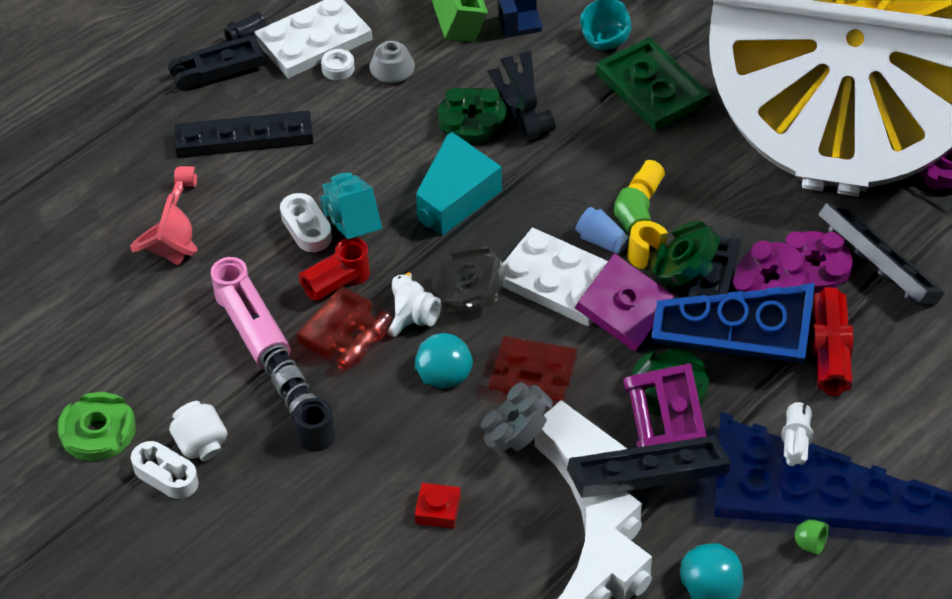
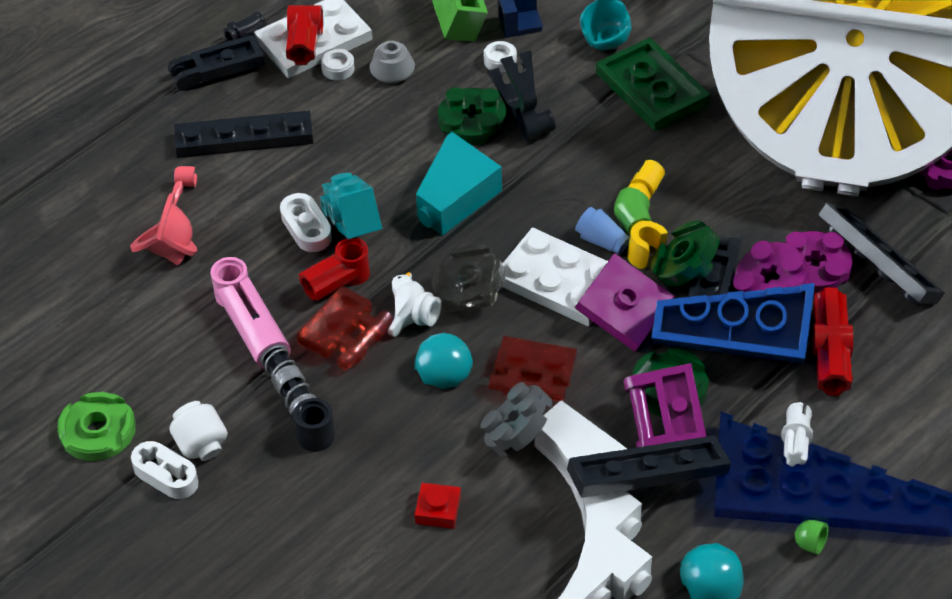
none -> red piece [286,5,324,65]
none -> white tile [484,41,517,72]

